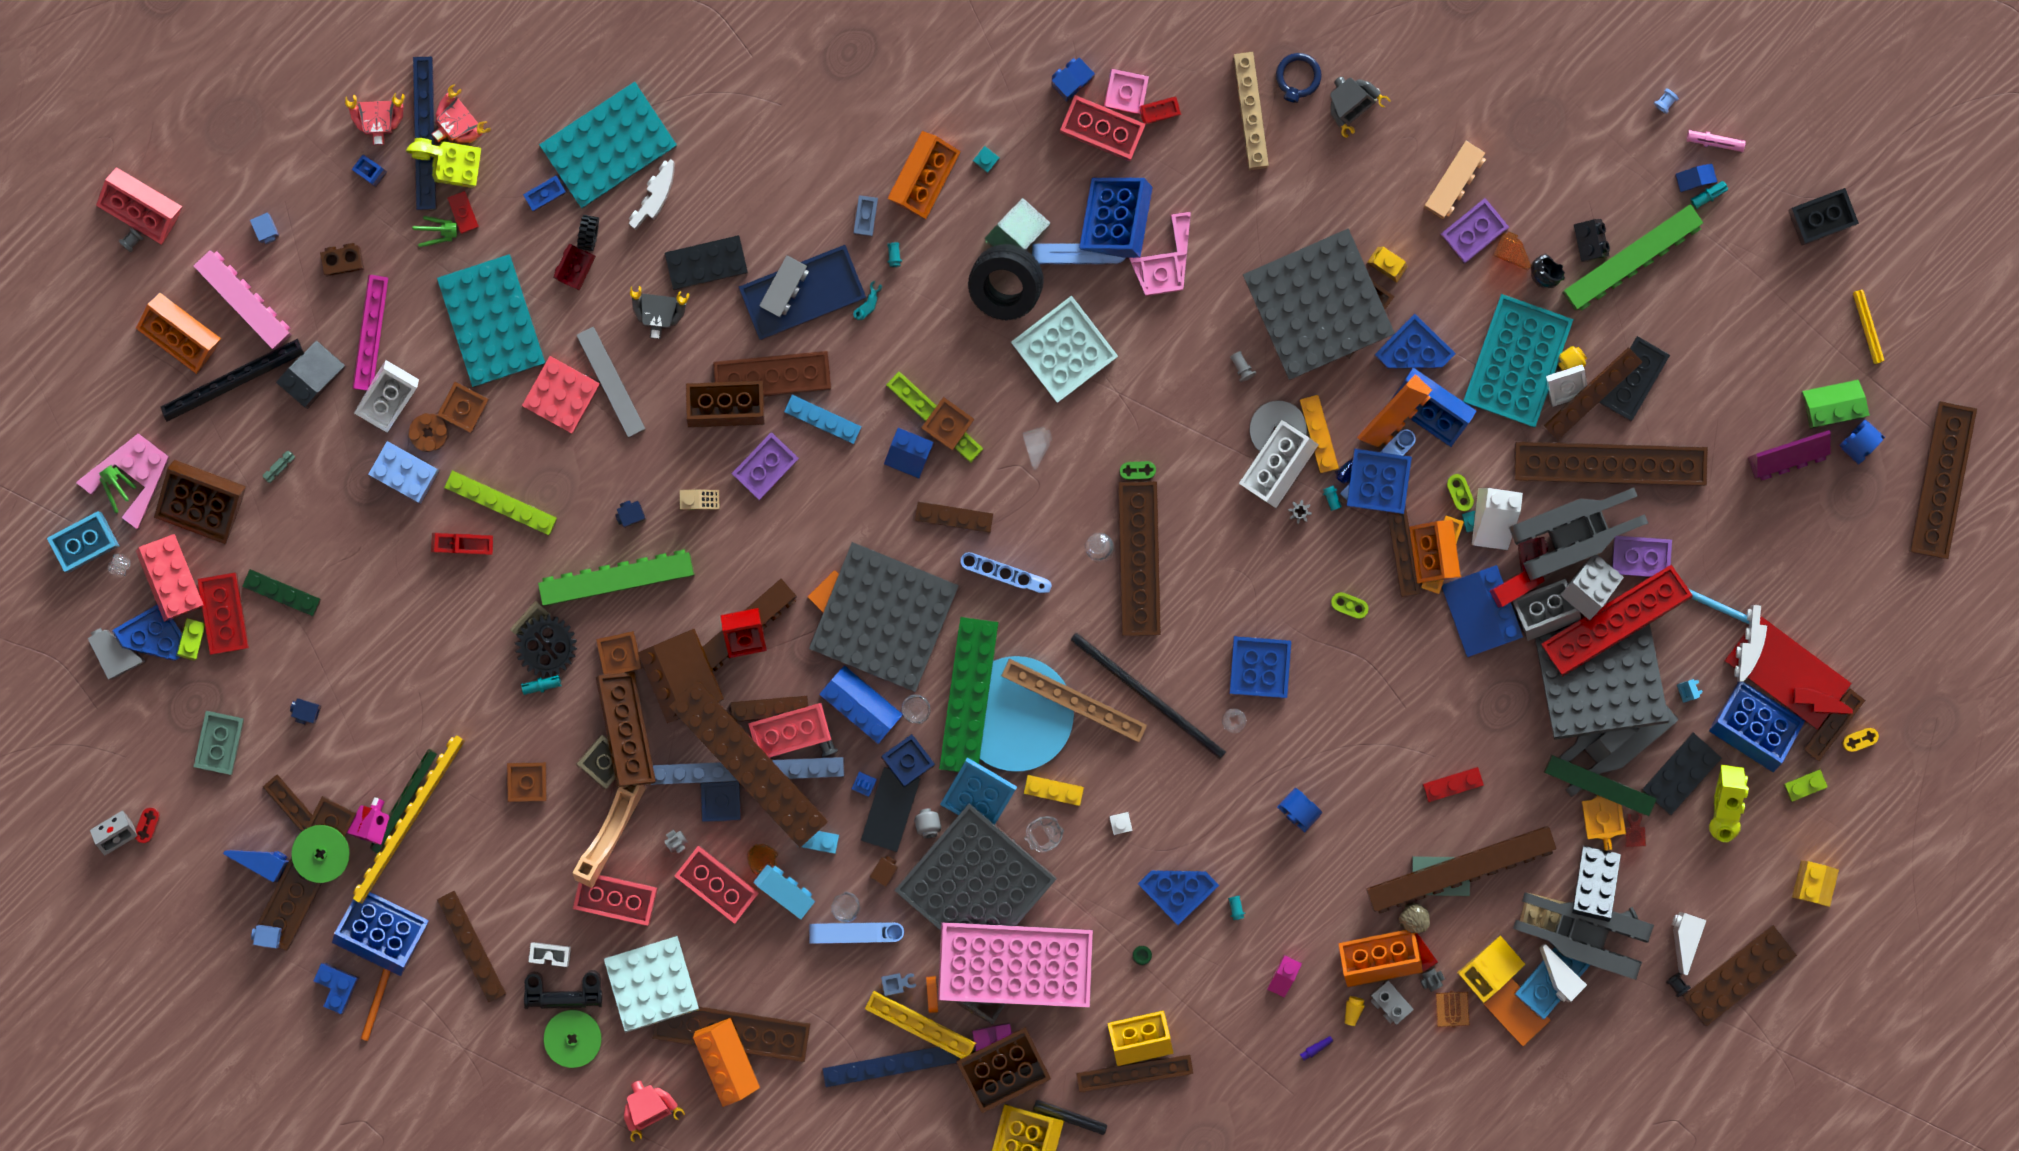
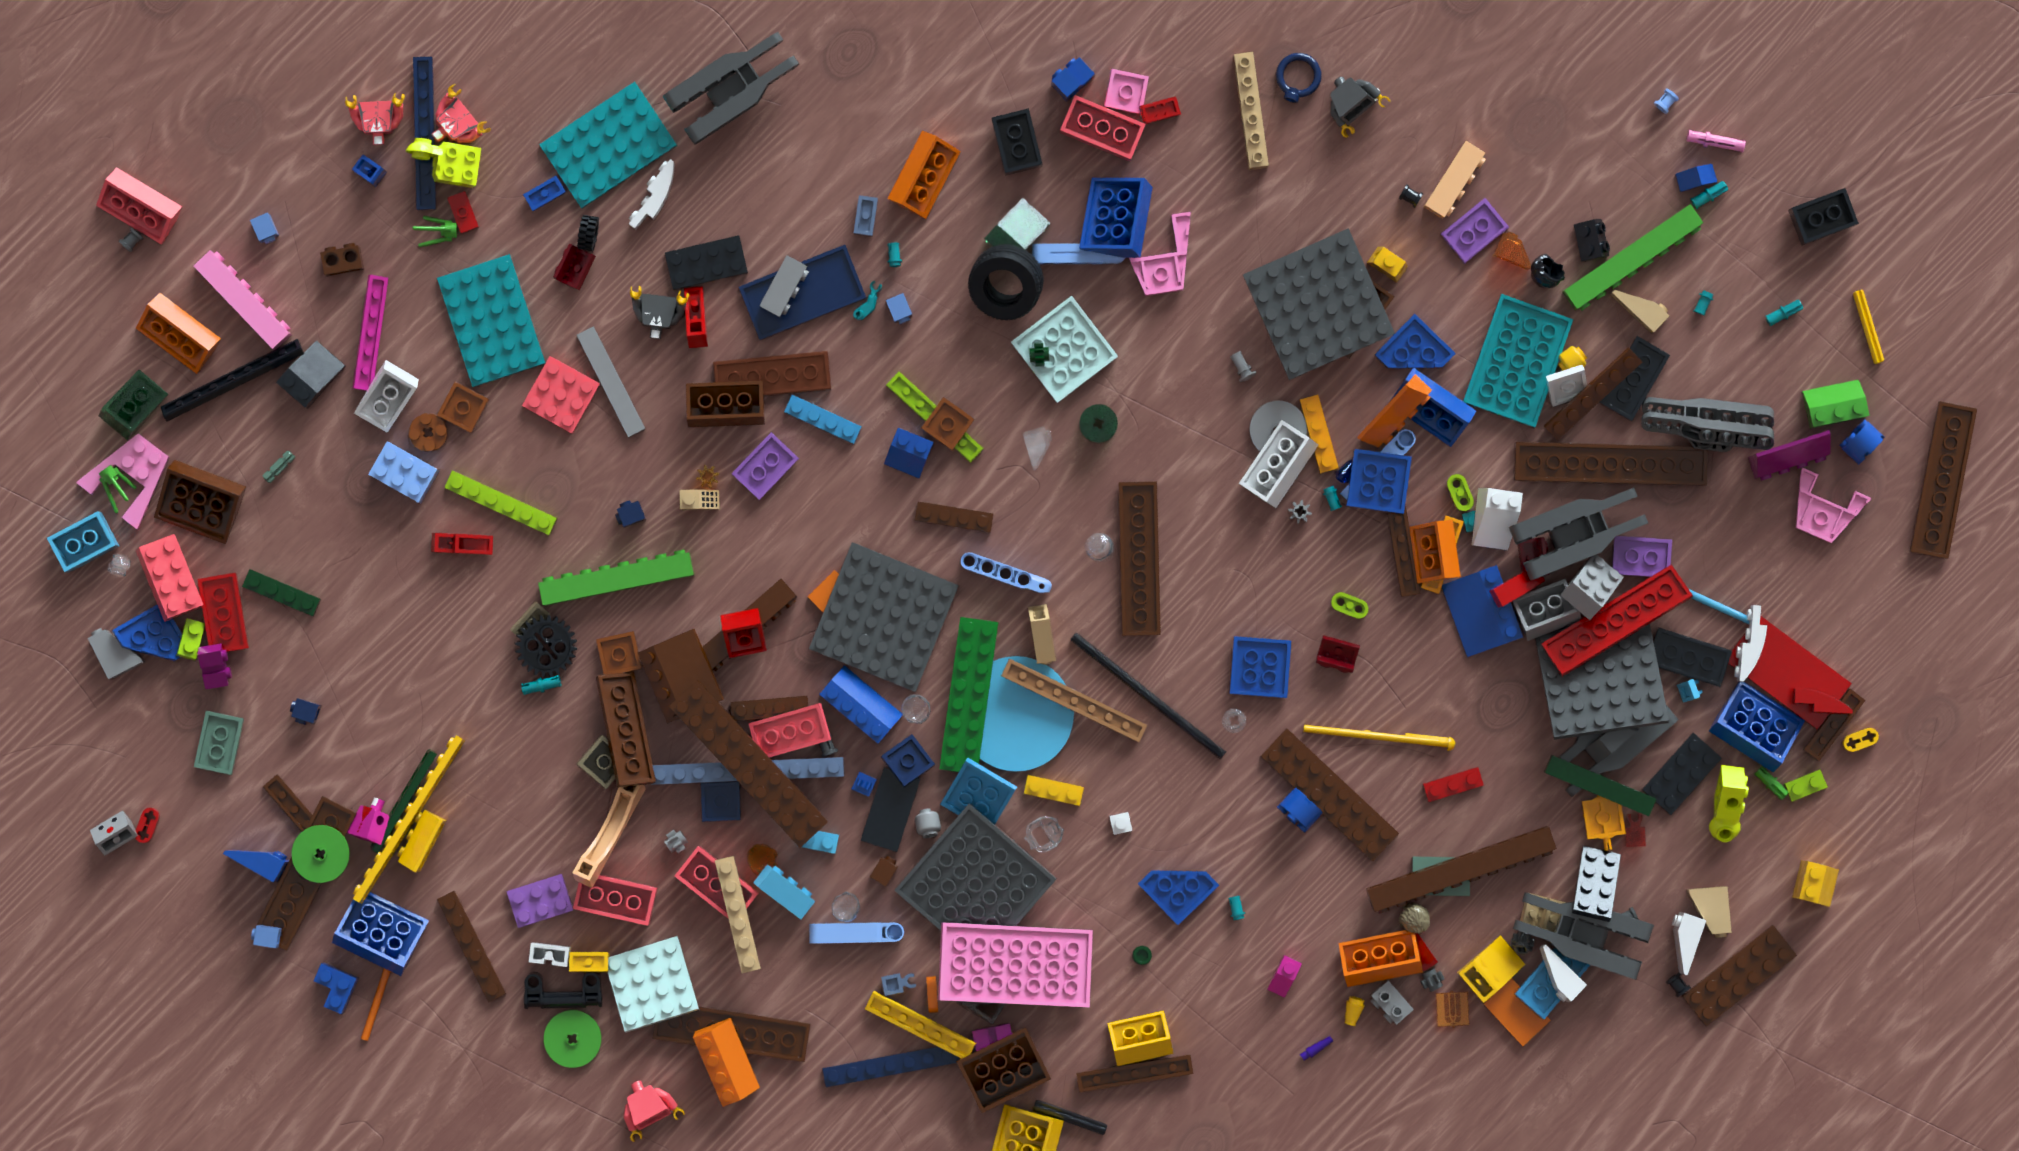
dark orange plate [507,762,547,802] -> none
teal plate [973,146,1000,173] -> none
bright green beam [1119,461,1156,480] -> none
none -> clear green slope [98,370,168,441]
none -> magenta brick [197,643,232,690]
none -> yellow slope [397,810,447,872]
none -> medium lavender plate [506,874,574,928]
none -> yellow panel [569,952,609,972]
none -> dark grey beam [663,32,799,145]
none -> red slope [684,286,708,348]
none -> clear yellow gear [696,464,720,488]
none -> tan plate [715,856,761,973]
none -> medium blue brick [886,293,913,324]
none -> black brick [991,108,1043,176]
none -> tan slope [1028,604,1056,665]
none -> dark green gear [1029,343,1049,367]
none -> clear green brick [1079,404,1118,444]
none -> reddish brown plate [1261,728,1399,861]
none -> yellow bar [1303,725,1455,751]
none -> dark red bracket [1316,635,1360,673]
none -> black bush [1399,184,1423,208]
none -> dark grey gear [1510,931,1535,955]
none -> tan slope [1610,290,1669,334]
none -> dark grey beam [1641,397,1774,452]
none -> black tile [1654,627,1732,687]
none -> tan slope [1687,886,1732,938]
none -> teal pin [1693,290,1714,316]
none -> bright green axle [1754,766,1788,800]
none -> teal axle [1765,300,1803,327]
none -> bright pink wing [1795,468,1871,543]

